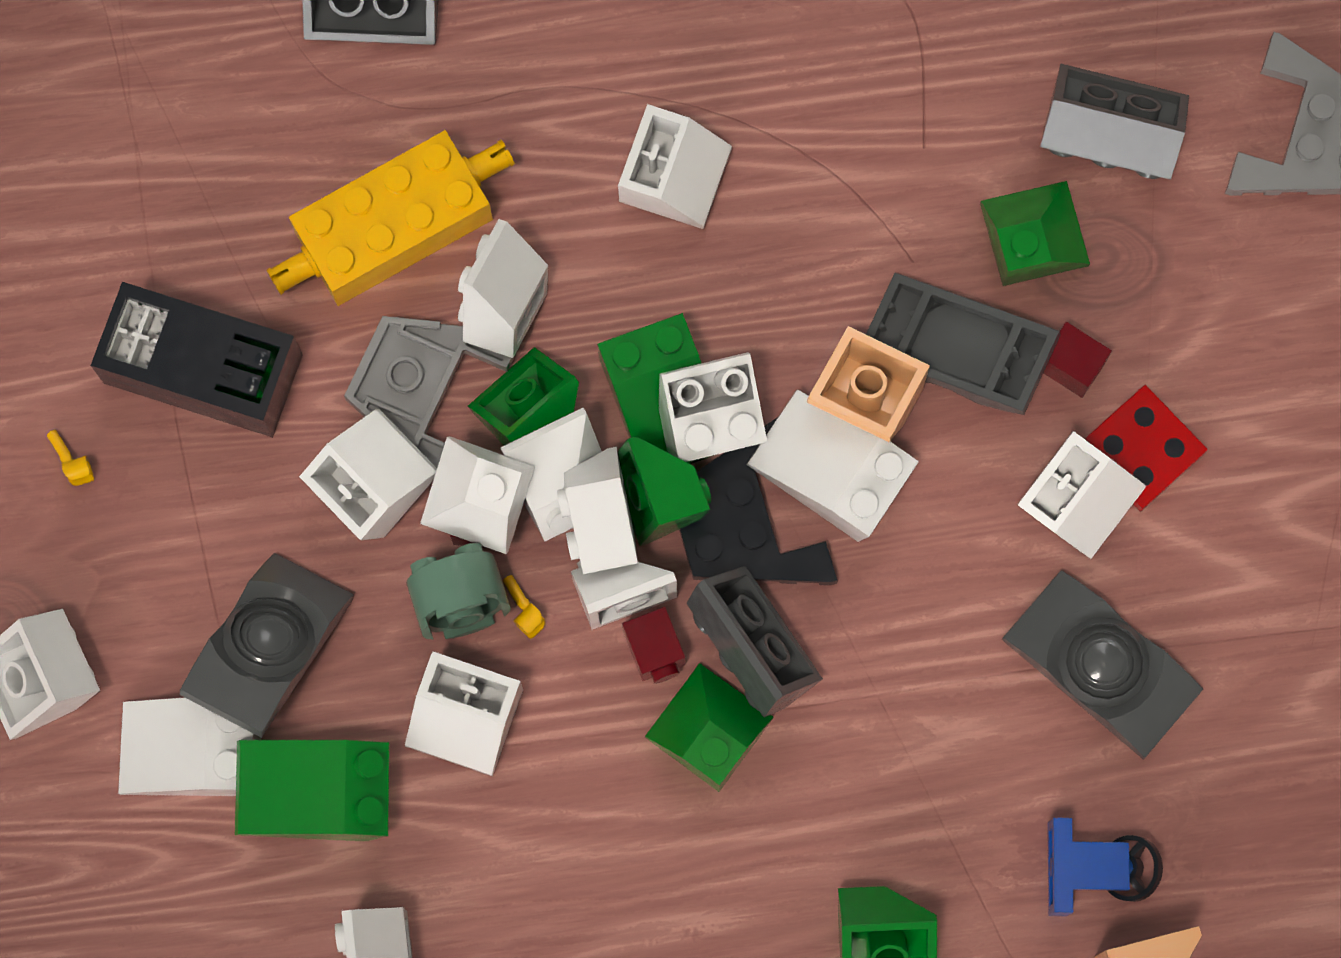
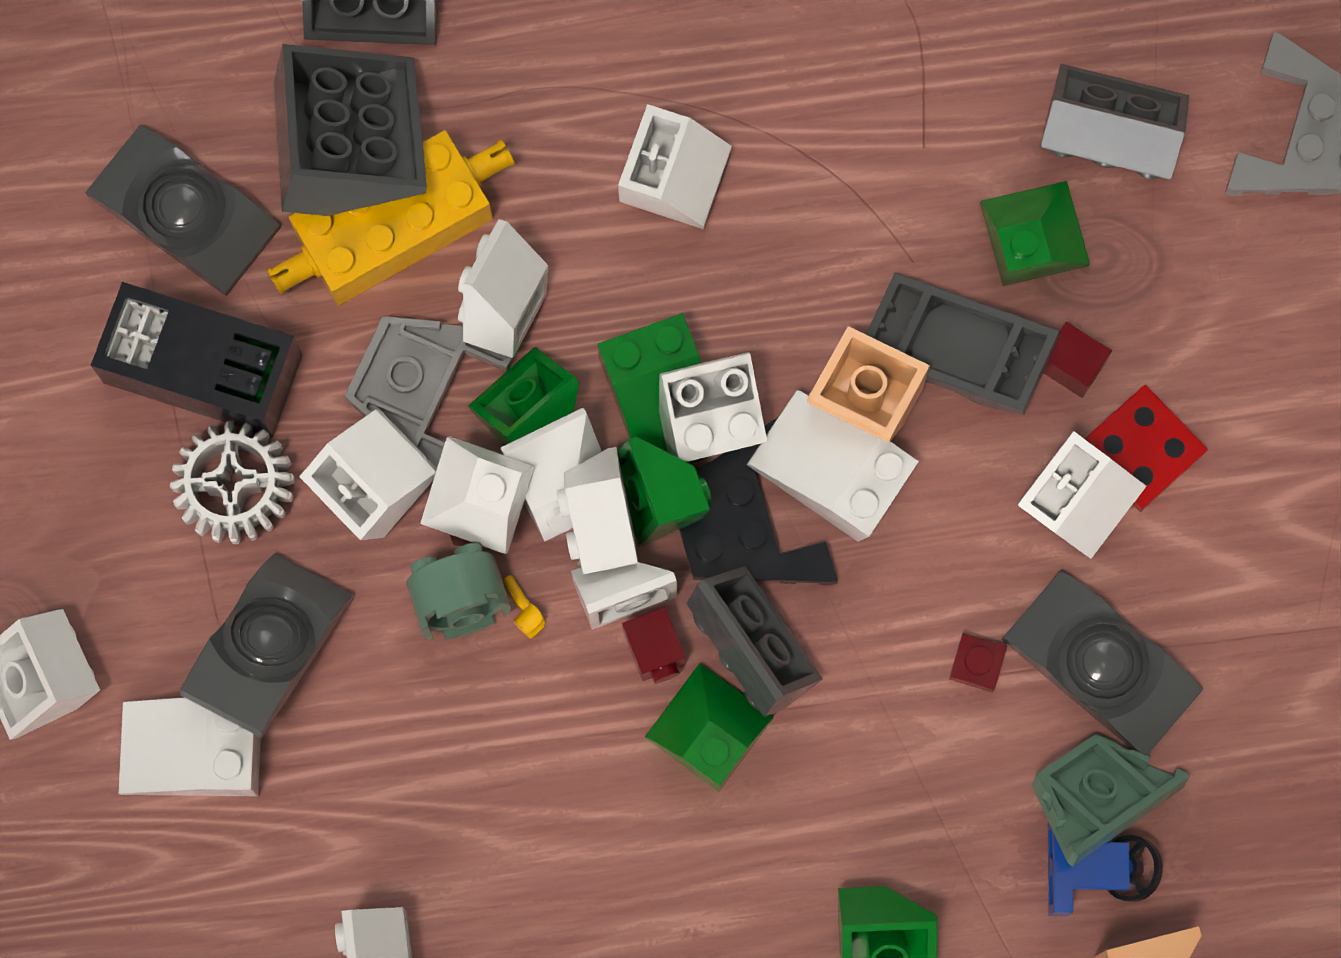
yellow hand [47,430,94,486] -> none
green slope [235,740,389,841] -> none
white slope [405,651,523,776] -> none
none -> dark grey slope [85,124,281,296]
none -> white gear [170,421,295,544]
none -> dark grey slope [274,44,427,216]
none -> dark red plate [949,633,1007,693]
none -> sand green wing [1032,734,1190,867]

